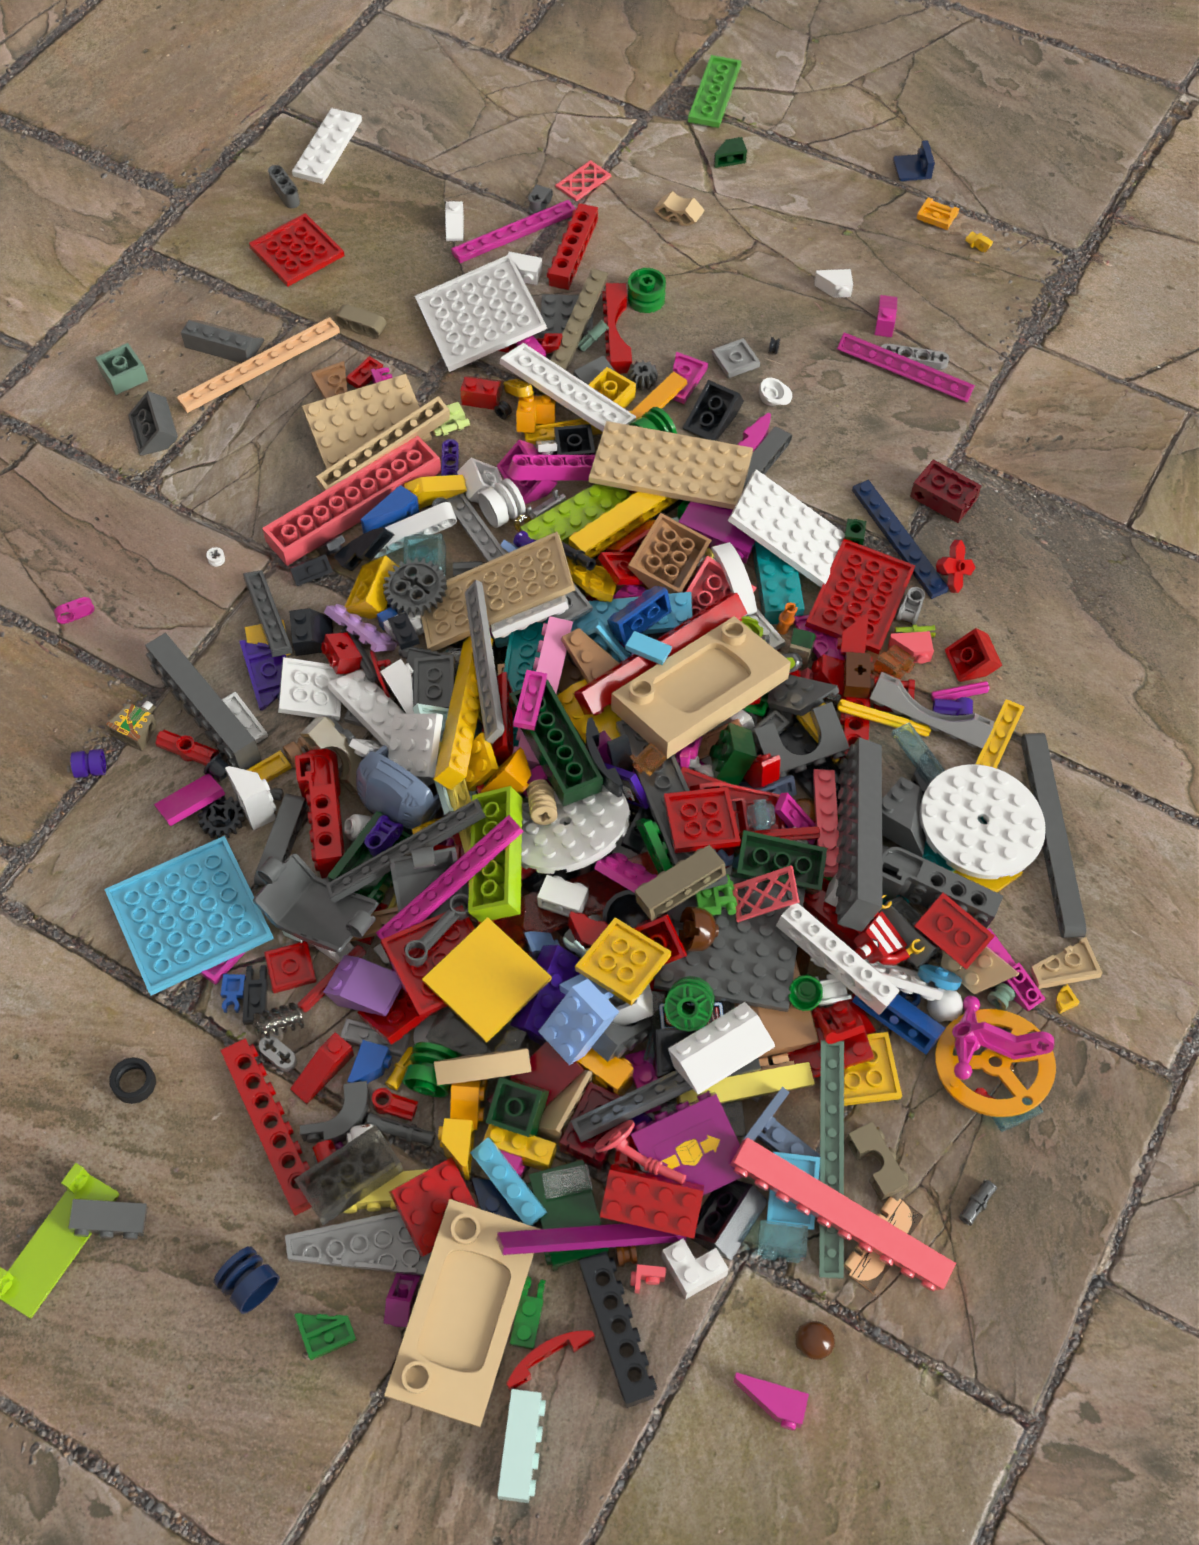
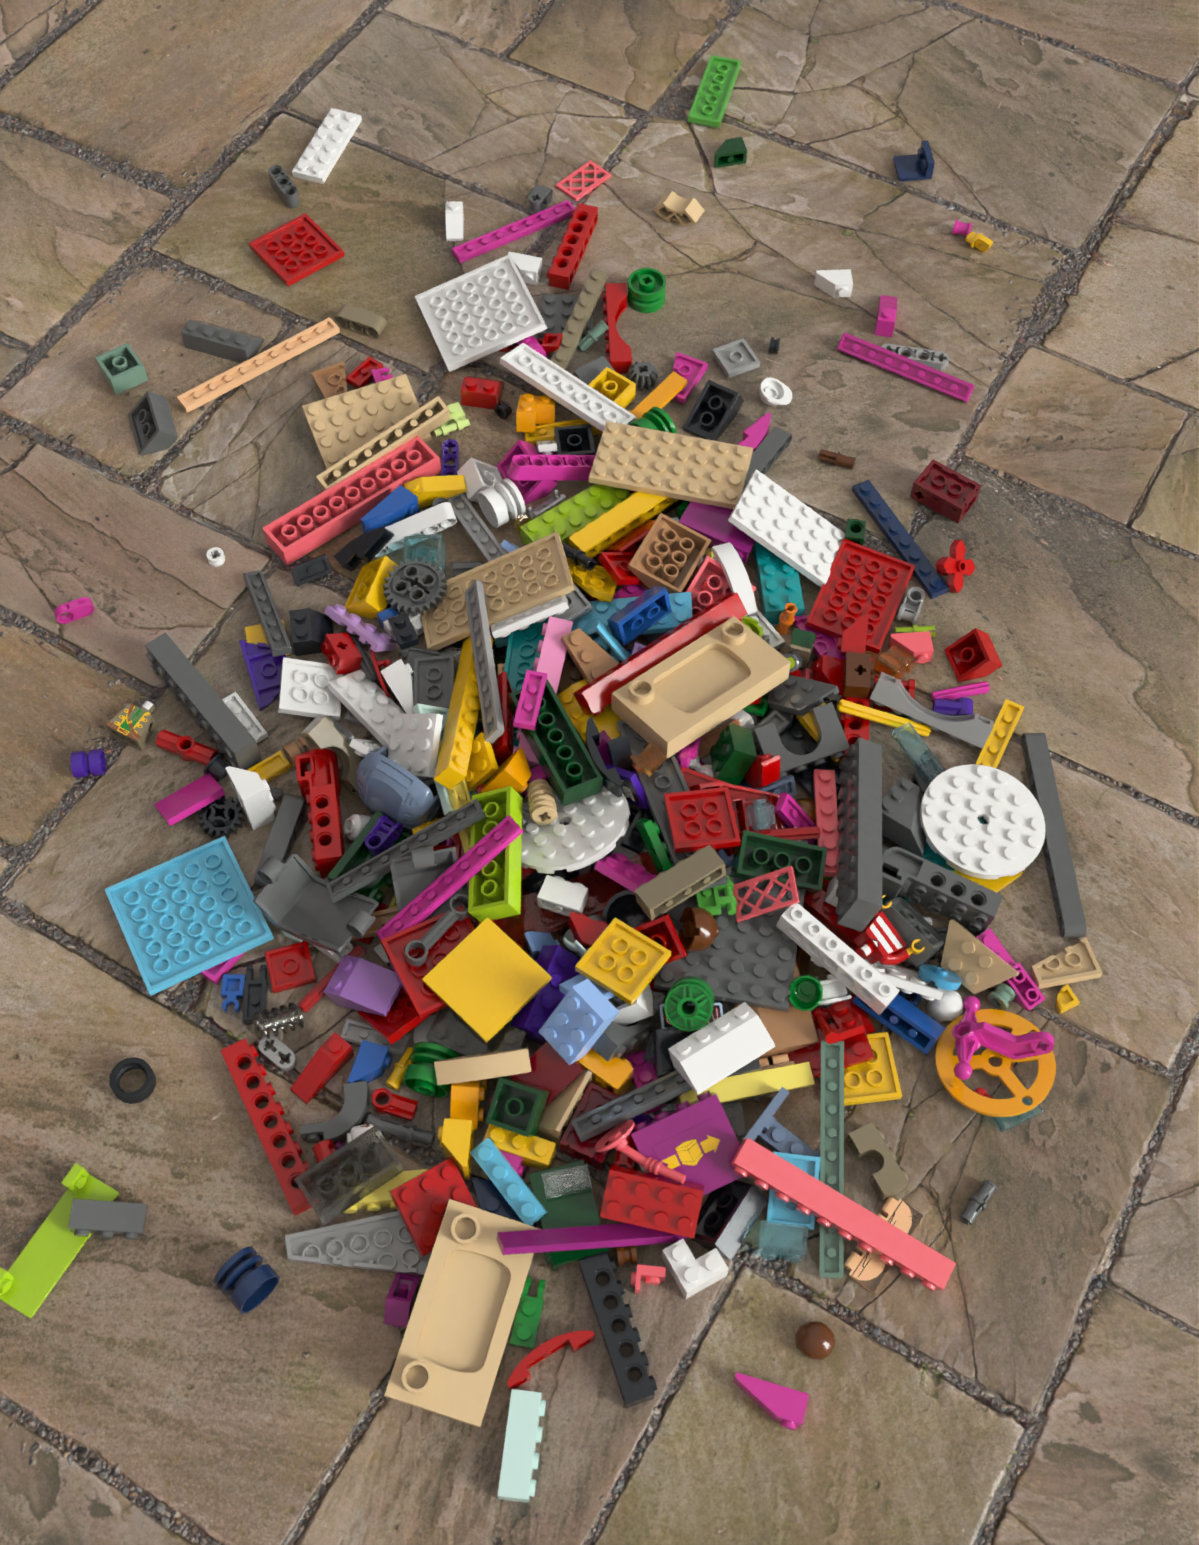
green wing [294,1313,357,1361] -> none
black plate [316,535,346,556] -> none
yellow beam [503,379,533,397] -> none
dark purple bush [513,531,537,547] -> none
medium azure tile [625,631,672,665] -> none
red plate [914,892,995,970] -> none
light orange plate [916,197,959,230] -> none
none -> reddish brown axle [818,449,856,469]
none -> dark pink bush [952,219,973,237]

